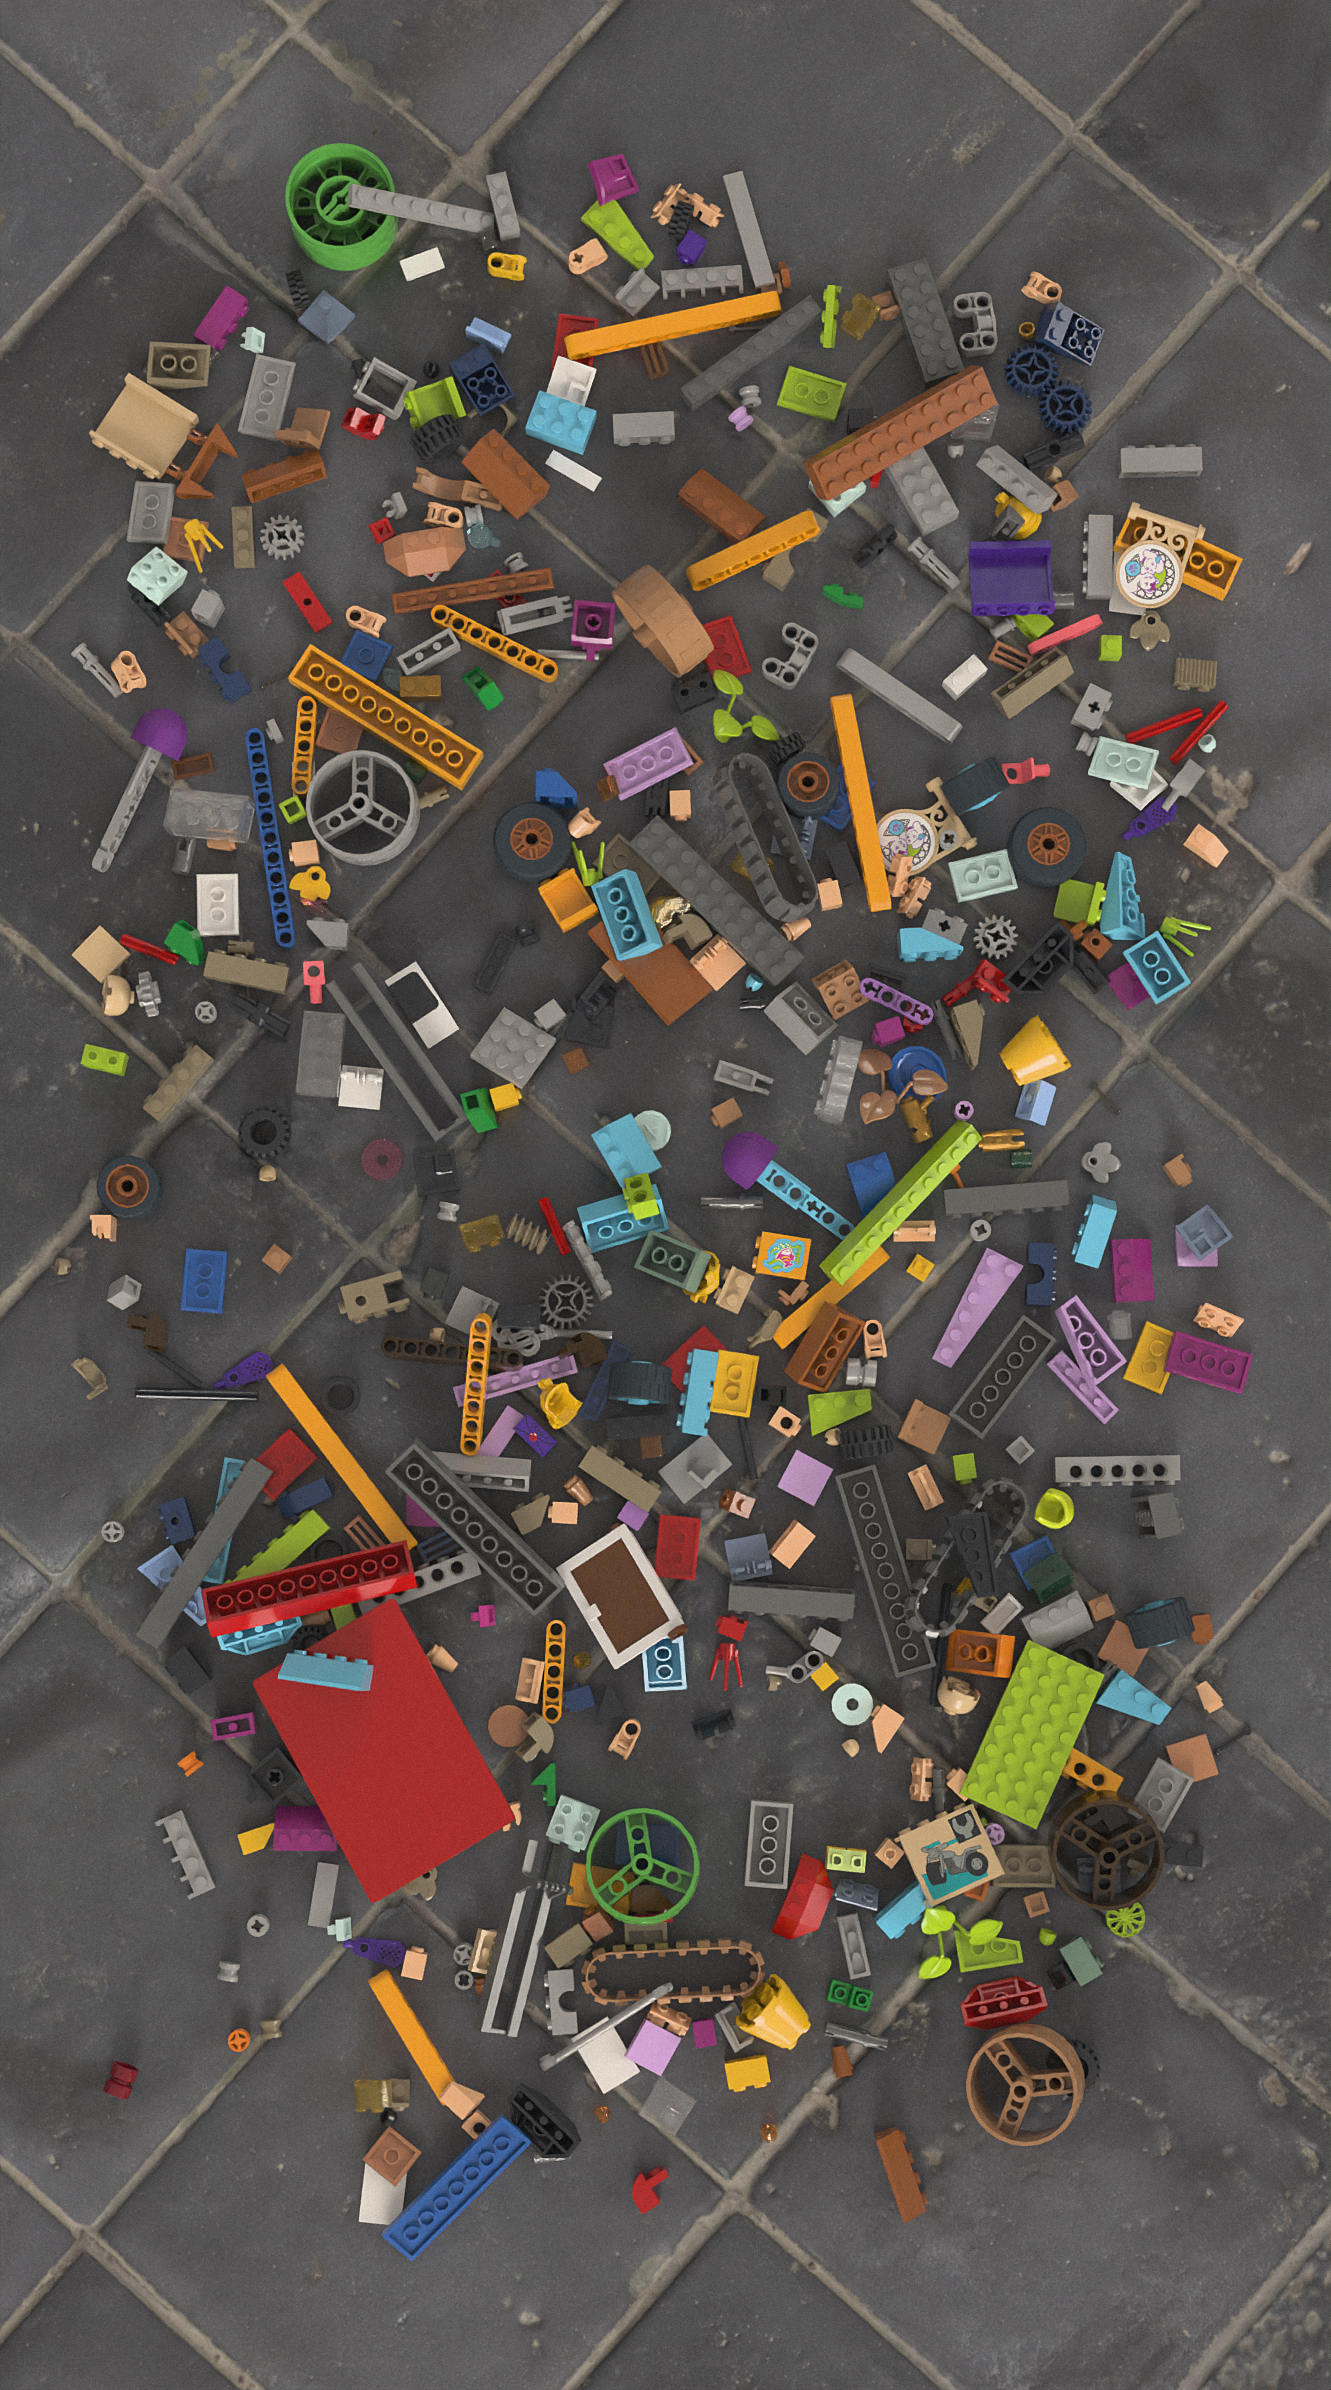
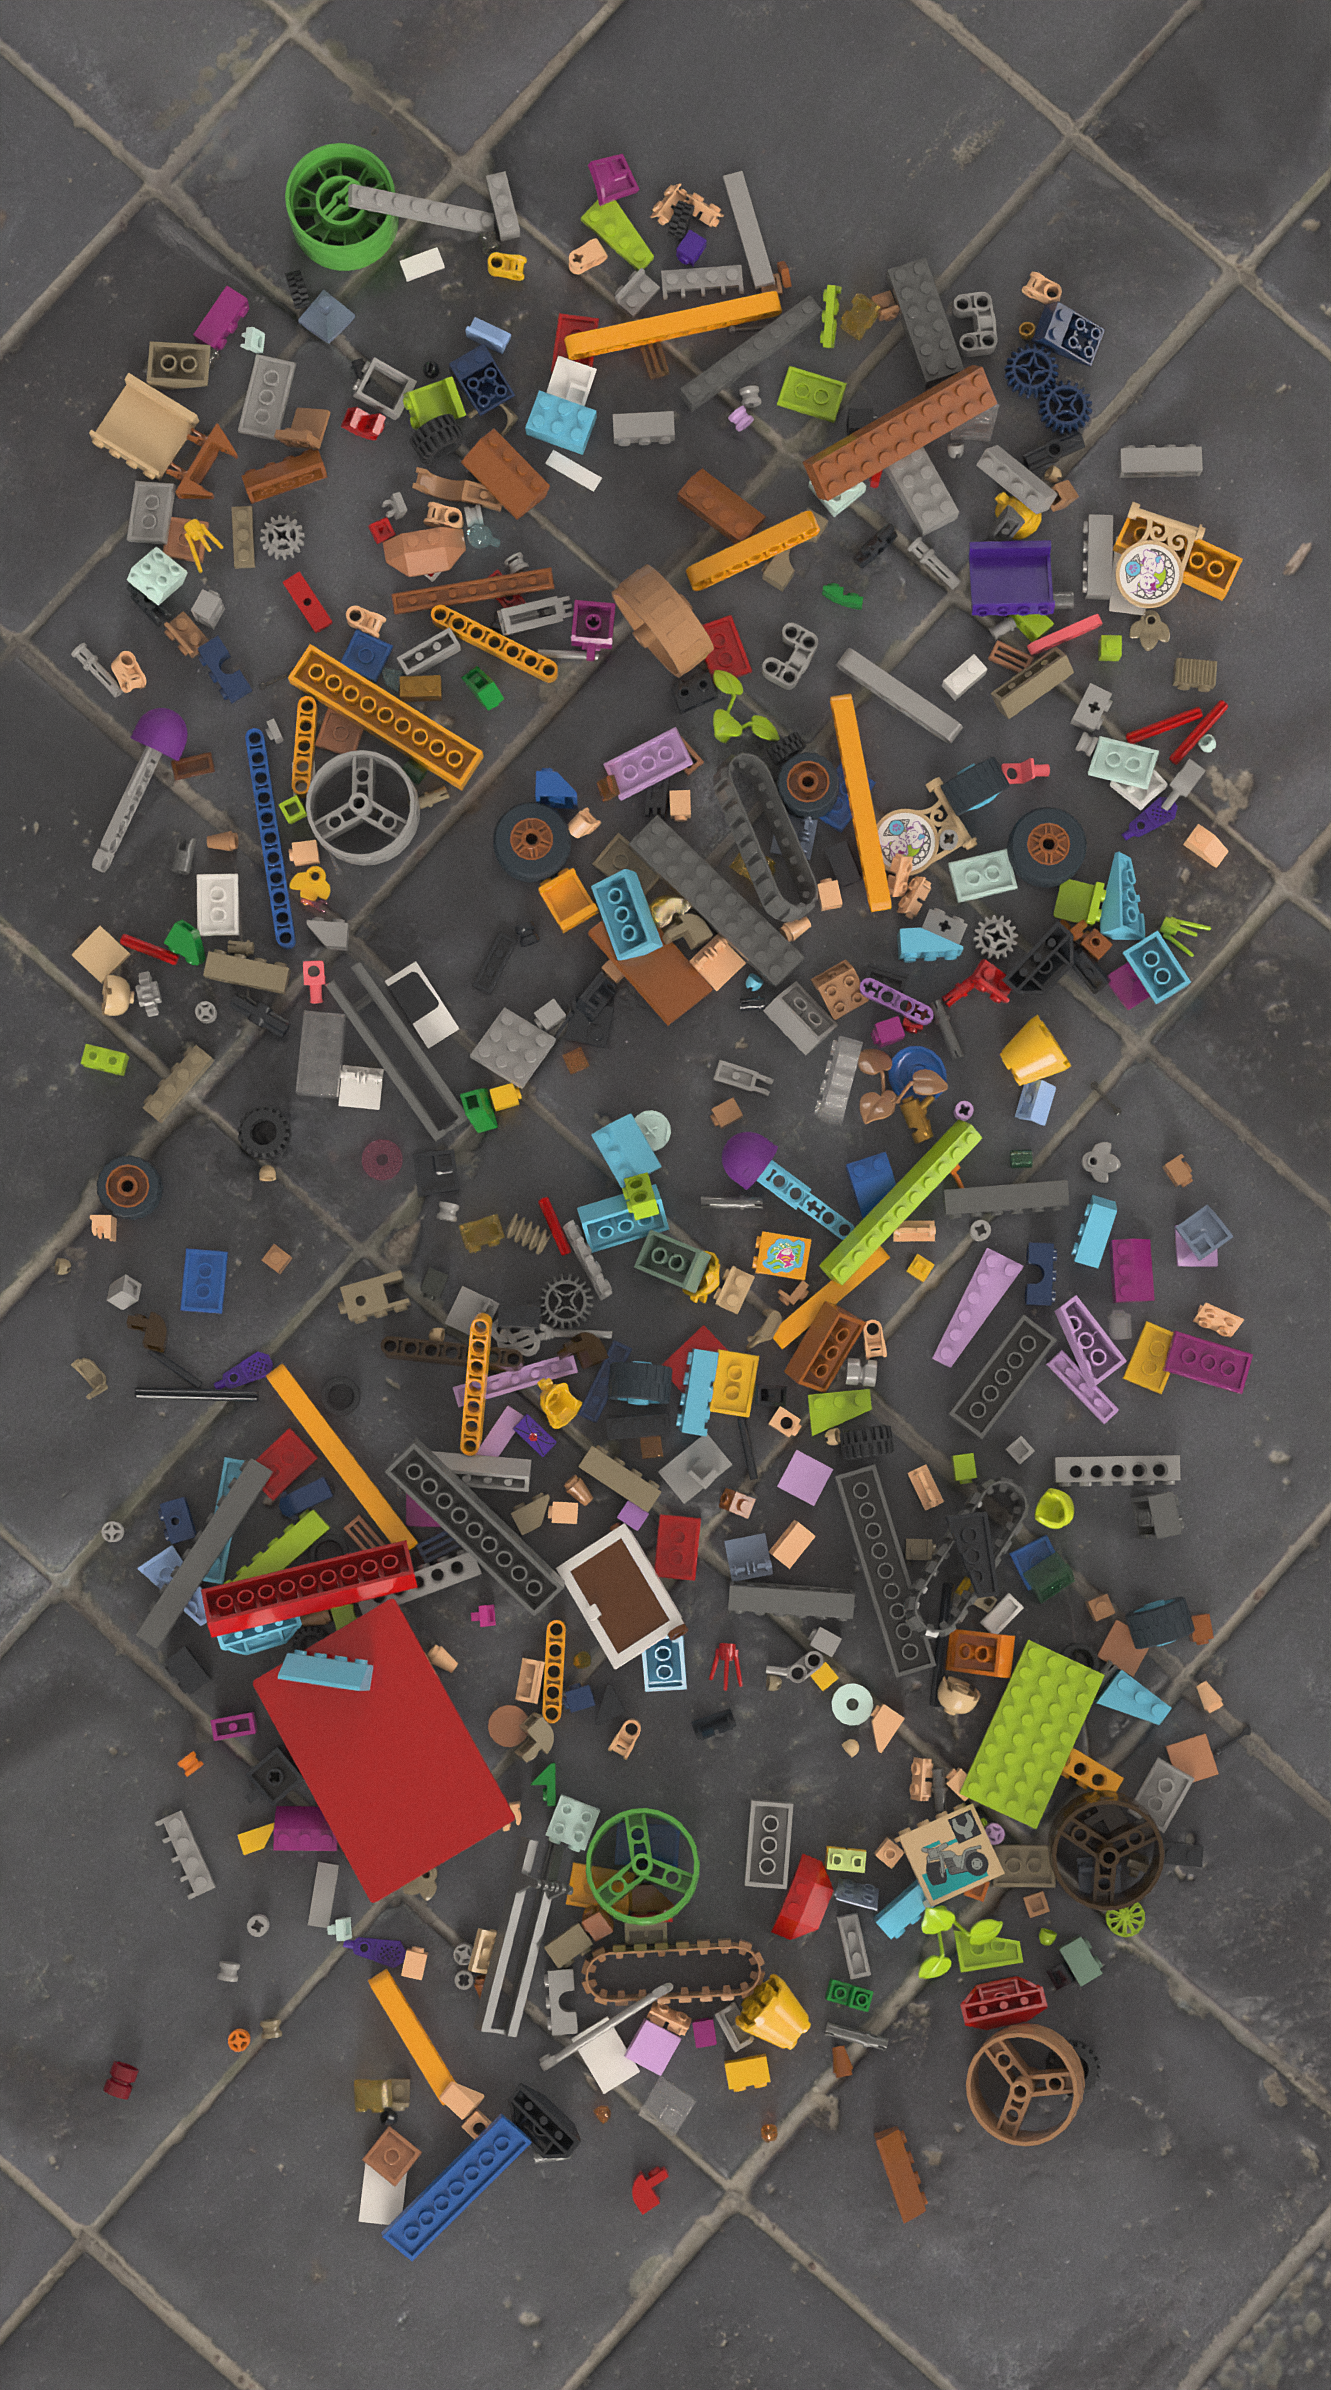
clear brick [163,788,255,843] -> none
lime plant [571,842,605,887] -> none
red brick [715,1614,748,1642] -> none
medium nougat bracket [897,1399,951,1454] -> none
dark tan slope [949,1000,985,1071] -> none
pearl gold piece [977,1129,1024,1153] -> none
light grey slope [1019,1590,1094,1650] -> none

